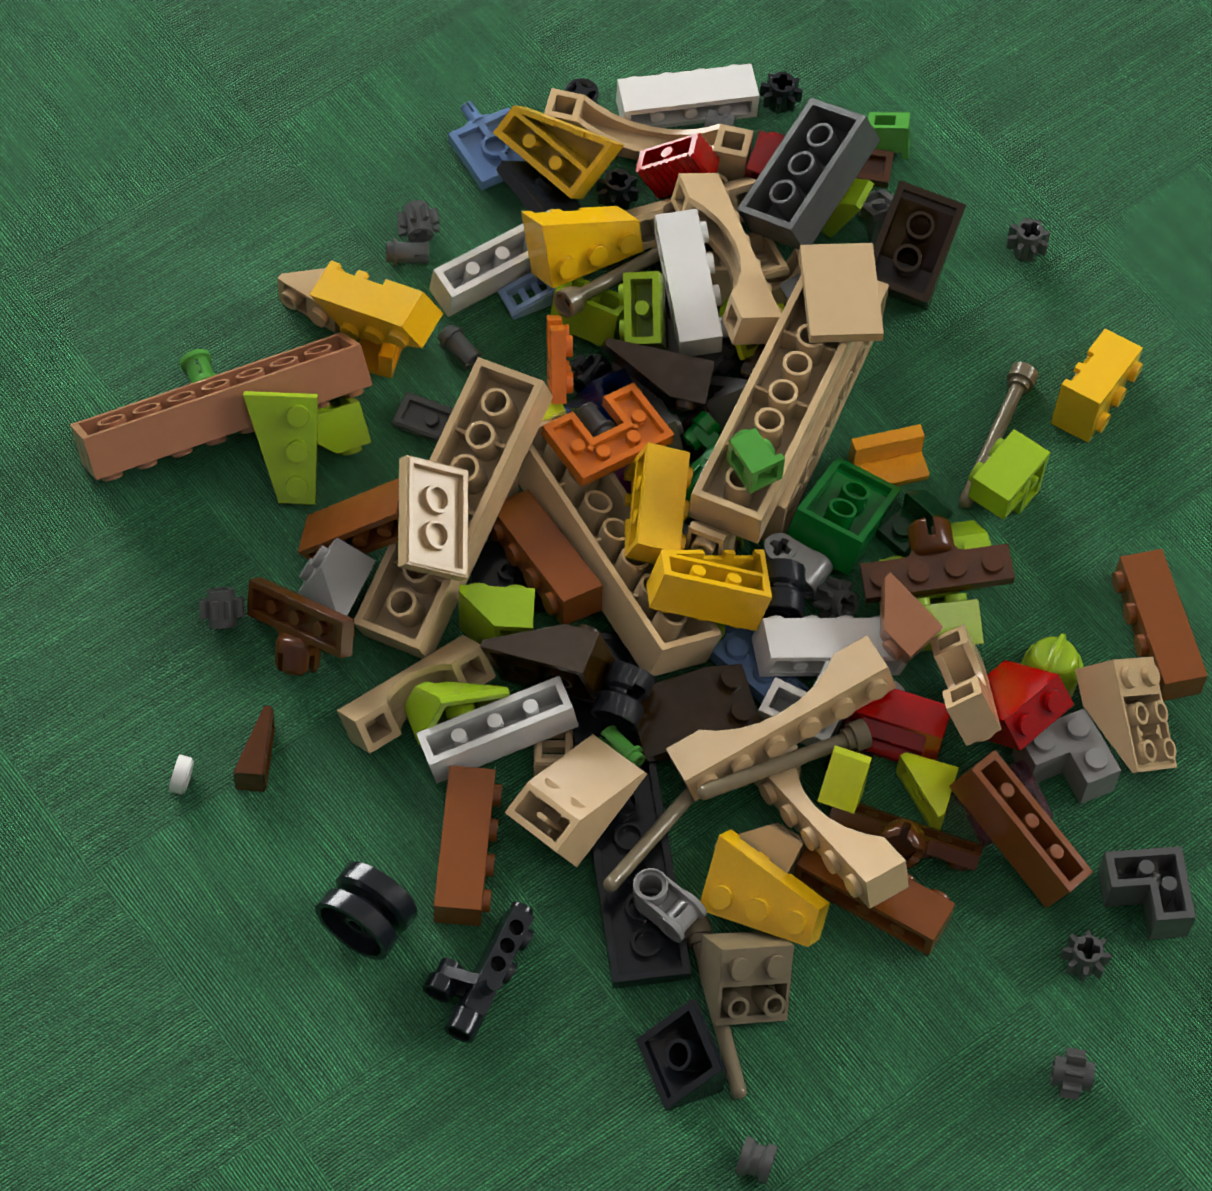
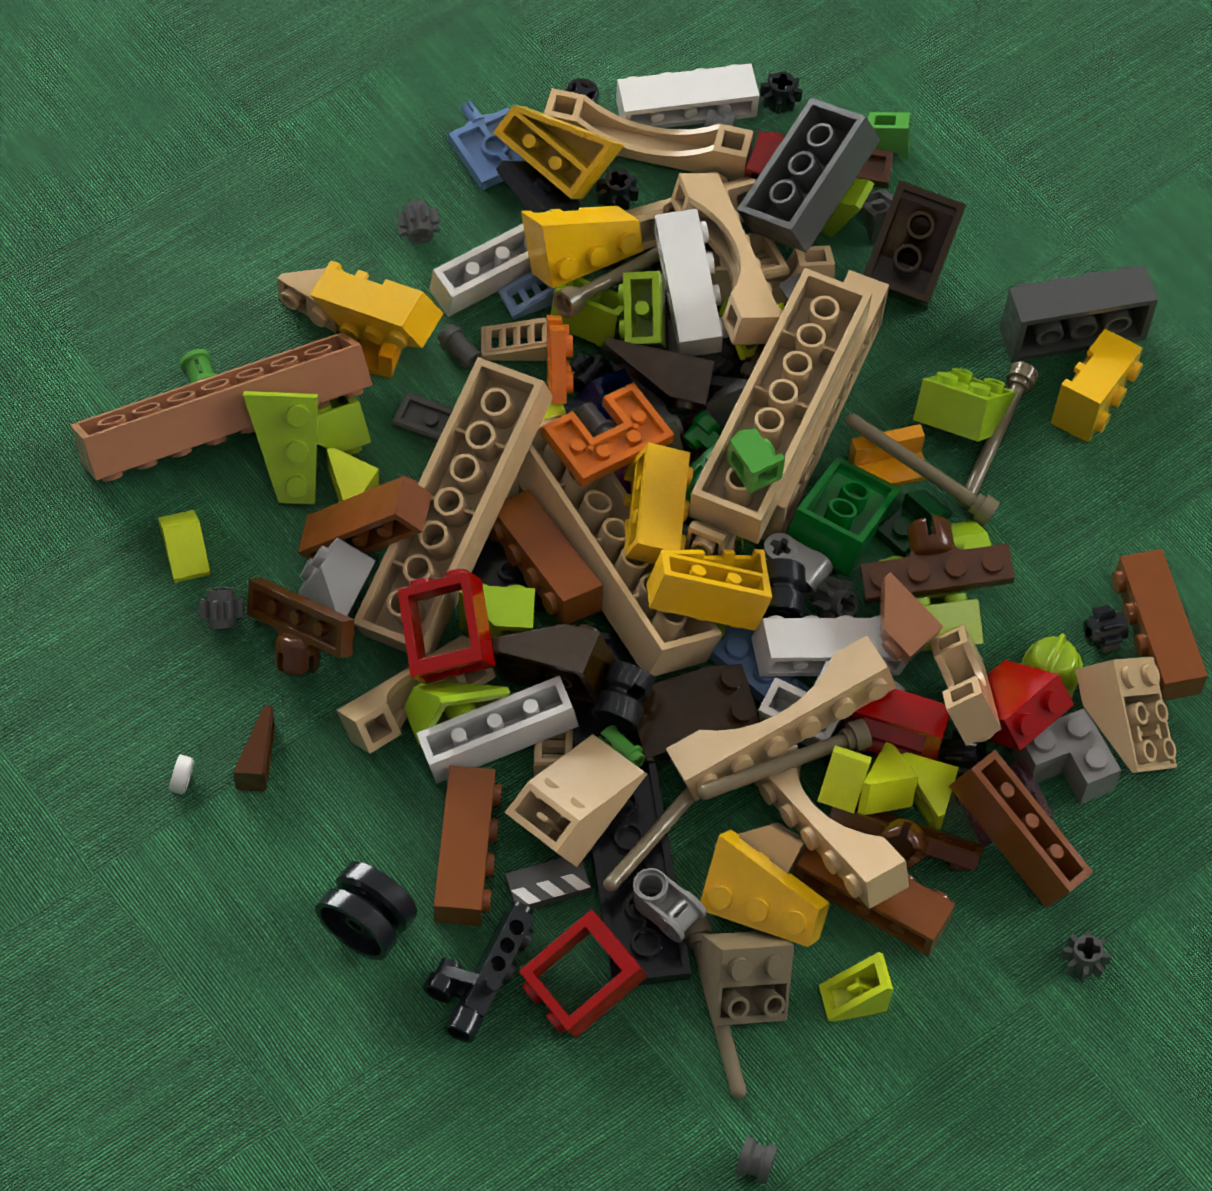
dark grey pin [385,238,429,266] -> none
tan tile [398,455,468,581] -> none
red brick [635,133,720,199] -> none
black slope [636,999,727,1110] -> none
tan tile [799,243,884,343] -> none
lime brick [968,429,1050,520] -> none
dark grey gear [1006,217,1051,262] -> none
dark grey gear [1050,1047,1095,1100] -> none
dark grey brick [1097,846,1196,940] -> none
none -> neon yellow slope [158,510,211,583]
none -> neon yellow slope [326,447,379,502]
none -> red window [397,569,496,684]
none -> tan slope [481,318,547,361]
none -> dark grey tile [505,858,591,909]
none -> red window [519,909,649,1038]
none -> neon yellow slope [819,952,893,1022]
none -> dark tan piece [845,413,1000,526]
none -> neon yellow slope [857,742,919,815]
none -> lime slope [913,368,1016,442]
none -> black gear [940,730,987,776]
none -> dark grey brick [1000,265,1158,363]
none -> black gear [1083,605,1129,653]

